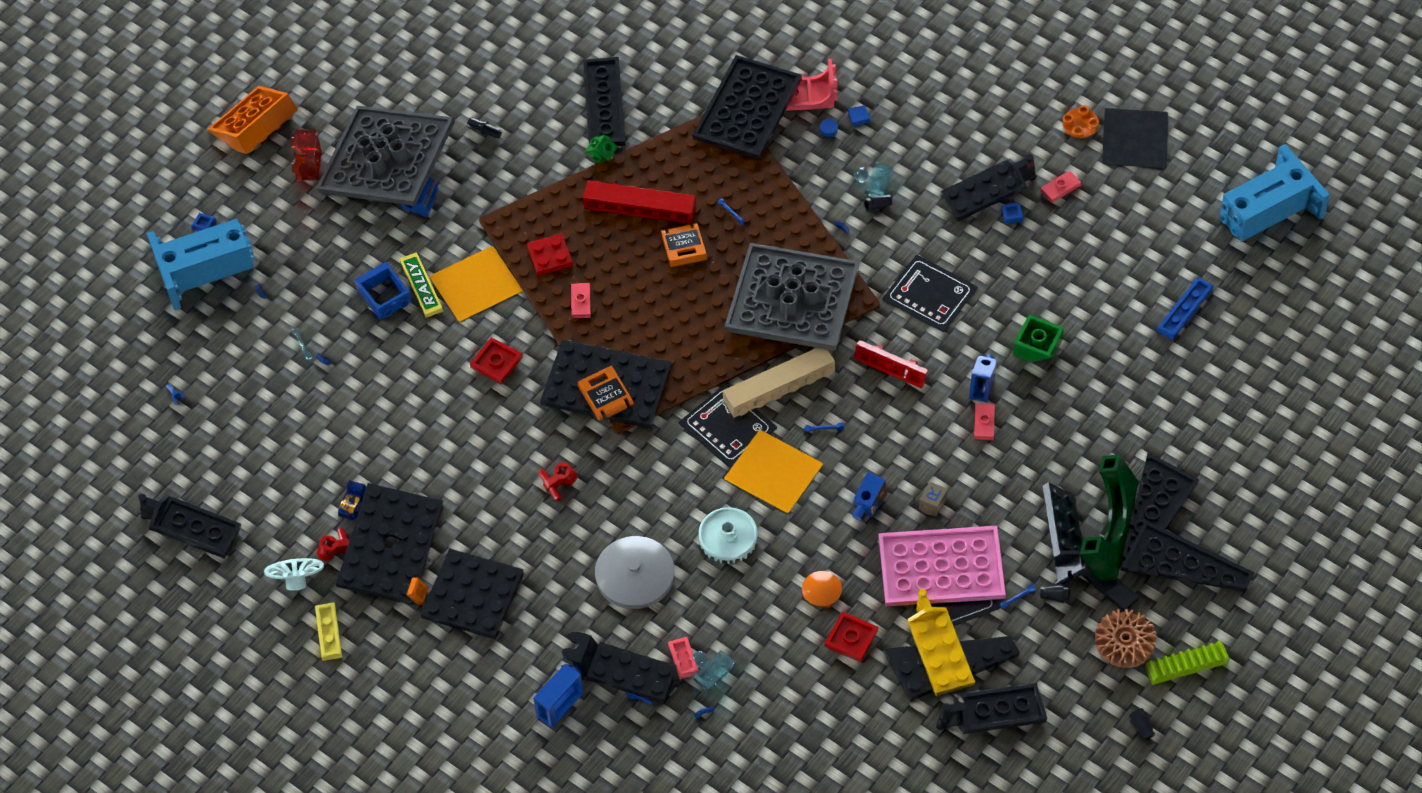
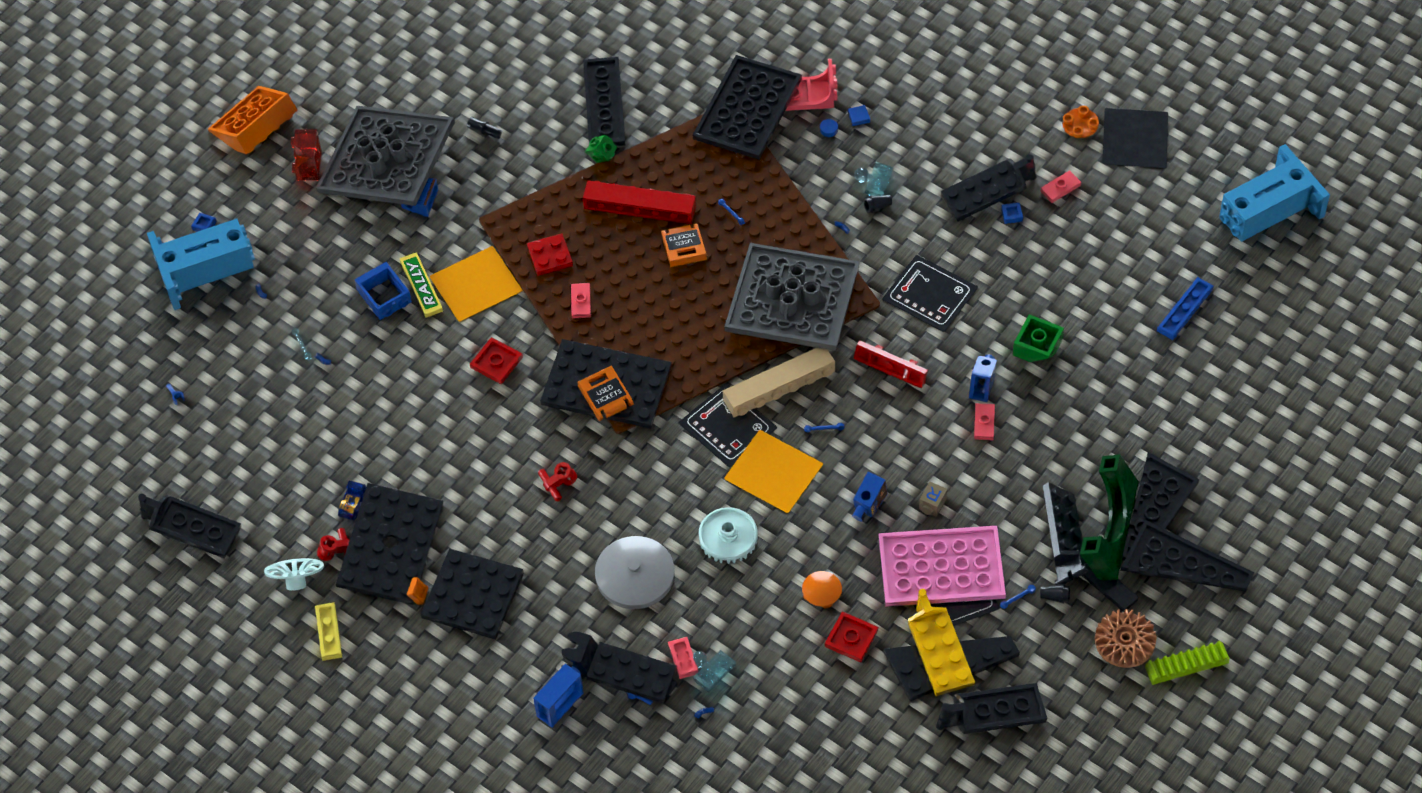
black cone [1129,708,1155,740] -> none

